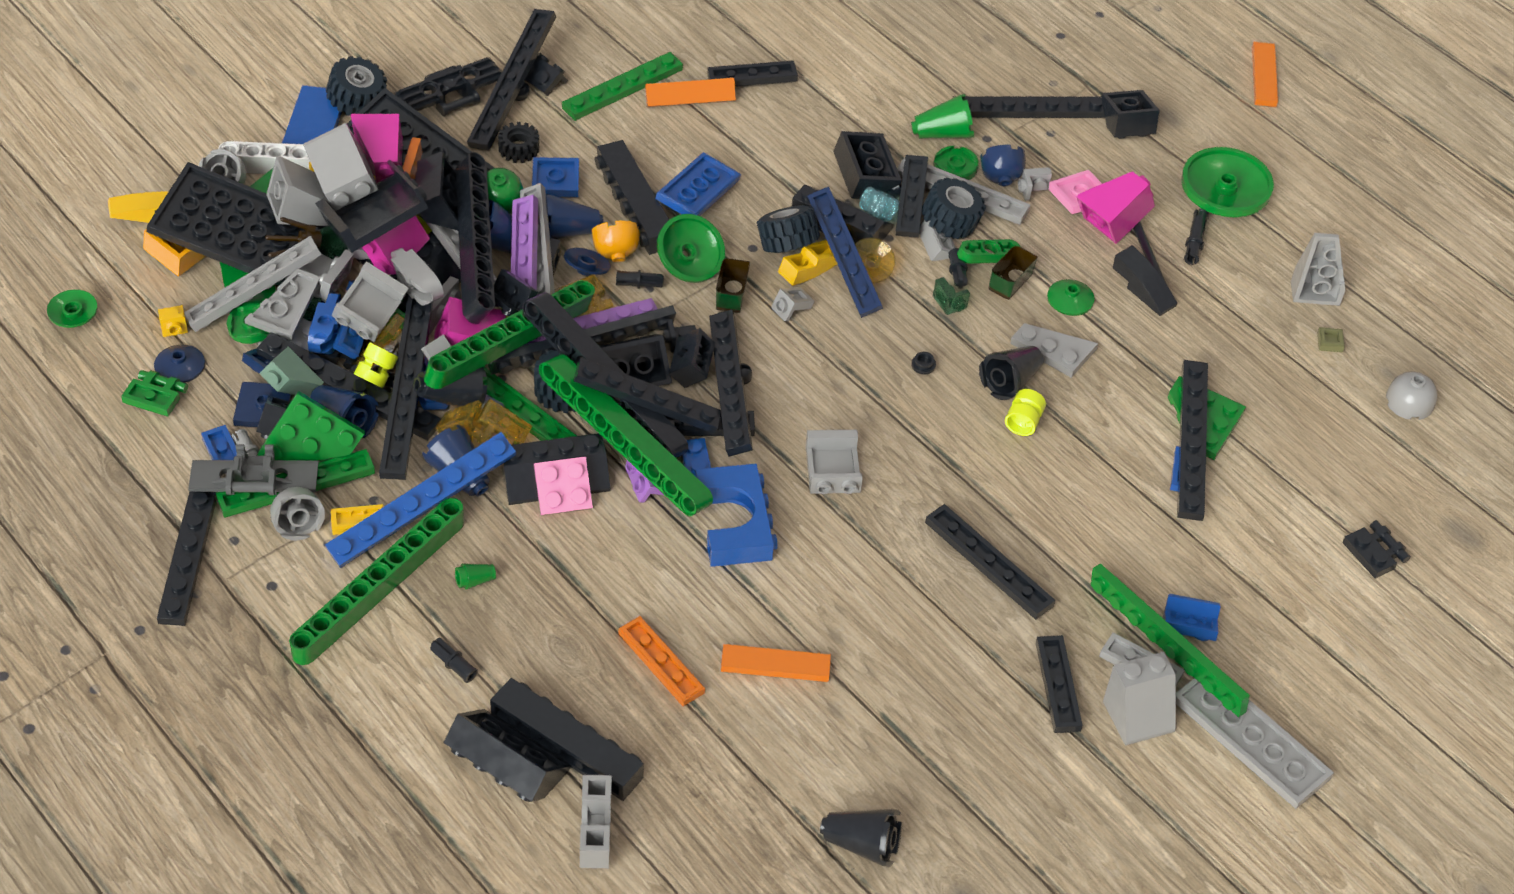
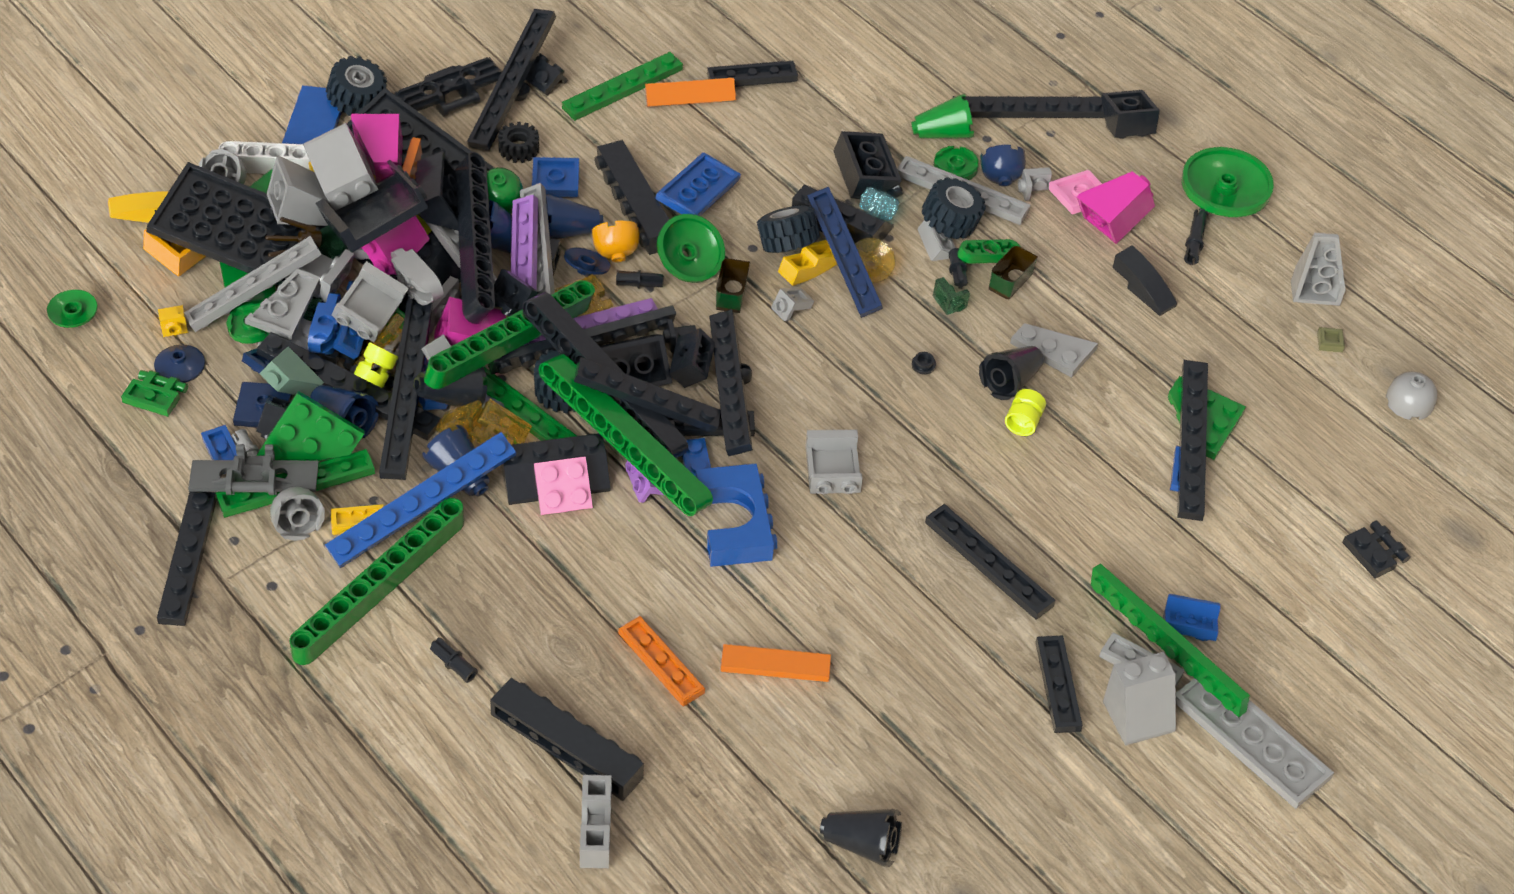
black slope [443,709,571,802] -> none
green cone [455,563,496,590] -> none
black plate [896,155,928,238] -> none
green dish [1047,279,1095,316] -> none
black bar [1133,221,1166,283] -> none
orange tile [1252,42,1278,107] -> none

